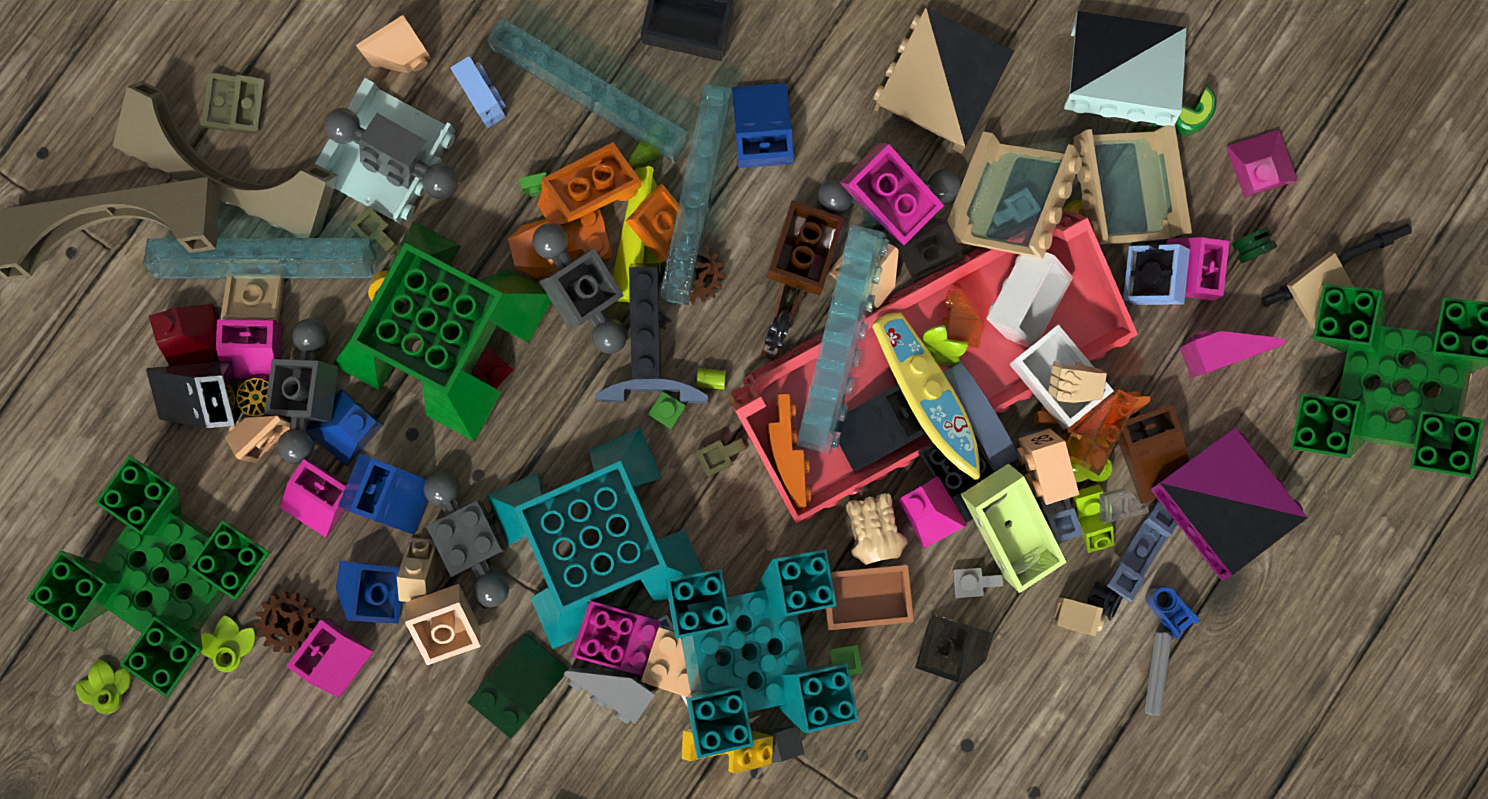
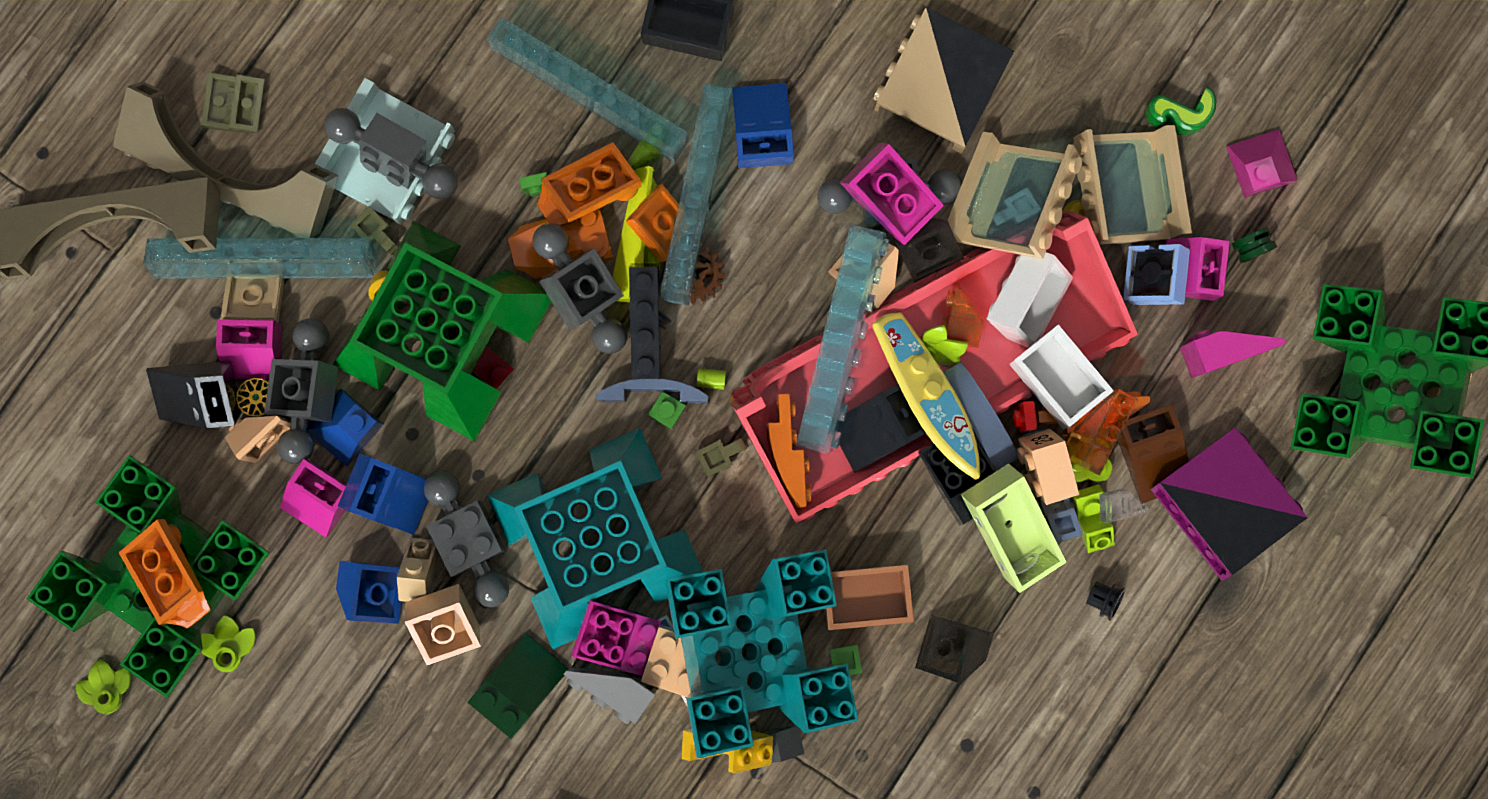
dark red slope [149,304,219,366] -> none
reddish brown gear [254,591,319,653] -> none
dark pink slope [286,618,374,698] -> none
light nougat slope [356,15,431,73] -> none
light blue piece [450,56,506,129] -> none
reddish brown slope [761,200,845,360] -> none
tan piece [846,493,907,565] -> none
dark pink slope [895,476,967,548] -> none
light grey plate [952,568,1003,598] -> none
tan hand [1048,361,1107,403] -> none
tan slope [1052,597,1105,636] -> none
panel [1064,11,1186,126] -> none
sand blue slope [1107,500,1178,602] -> none
light grey axle [1145,631,1172,716] -> none
blue piece [1146,586,1199,640] -> none
black bar [1261,223,1412,307] -> none
tan plate [1287,252,1354,329] -> none
none -> orange slope [119,519,211,628]
none -> red plate [1013,401,1037,434]

